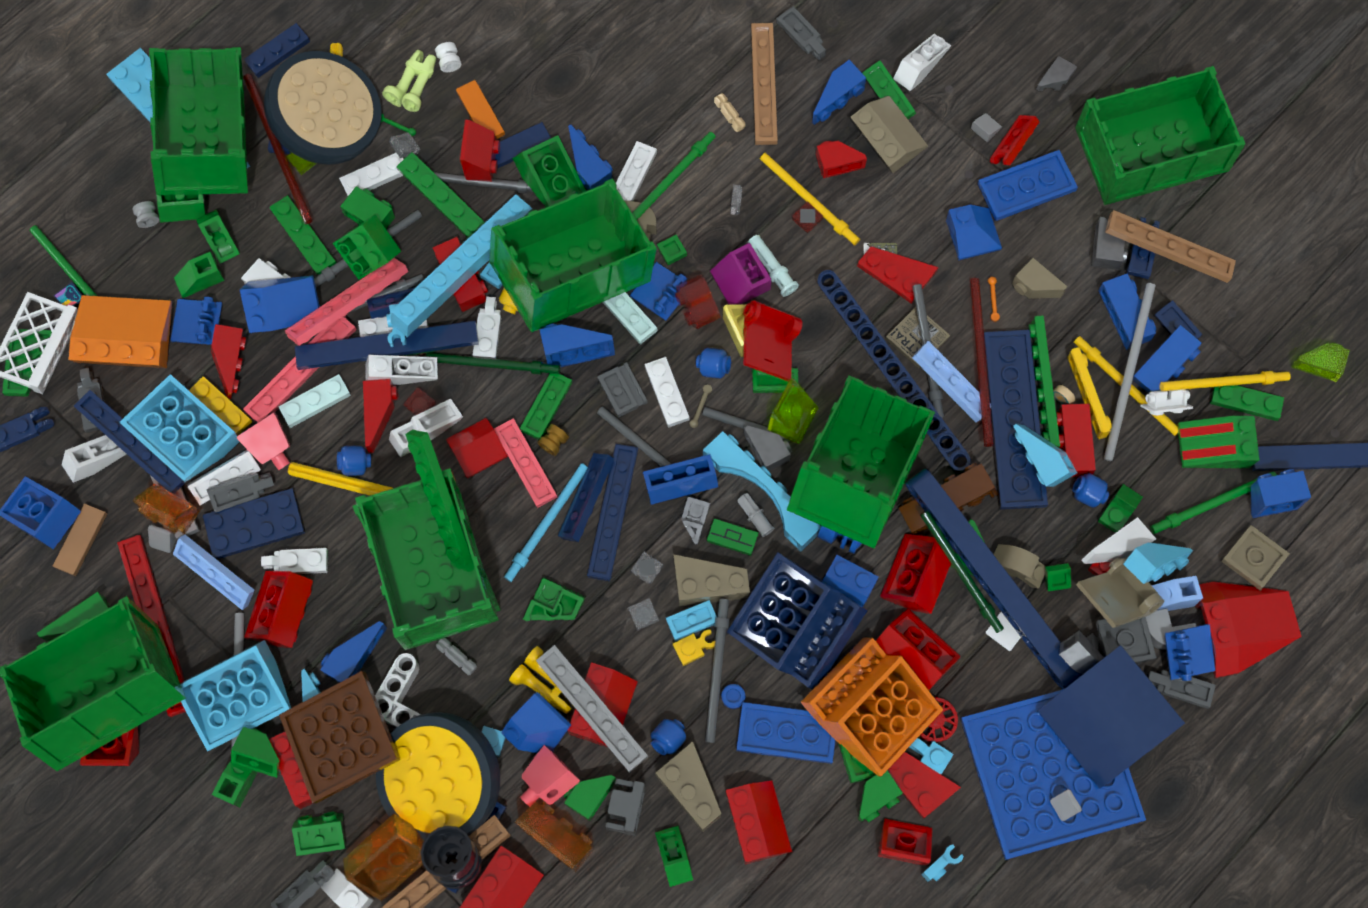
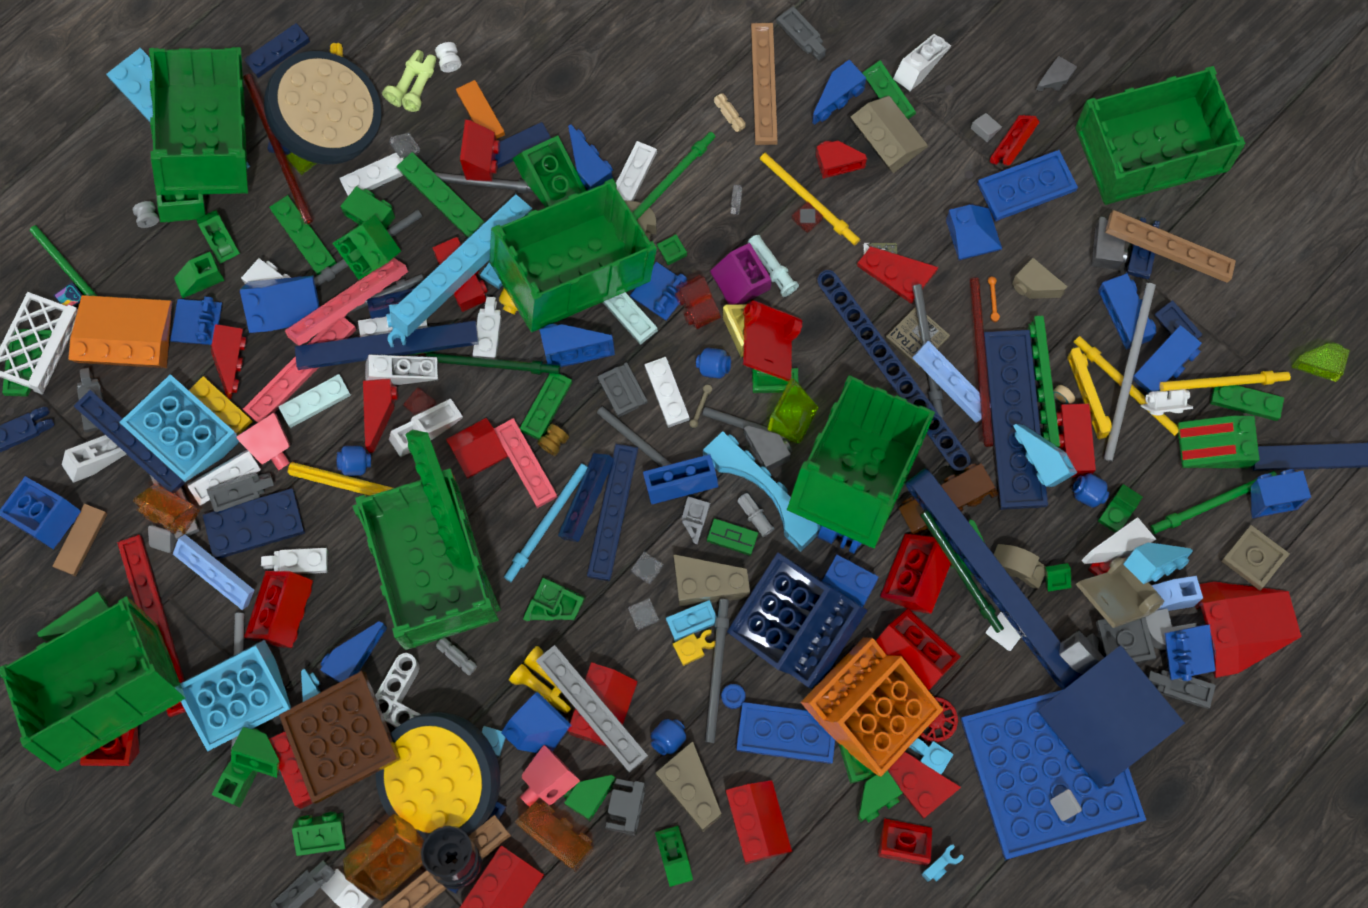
green hinge [380,113,416,136] -> none

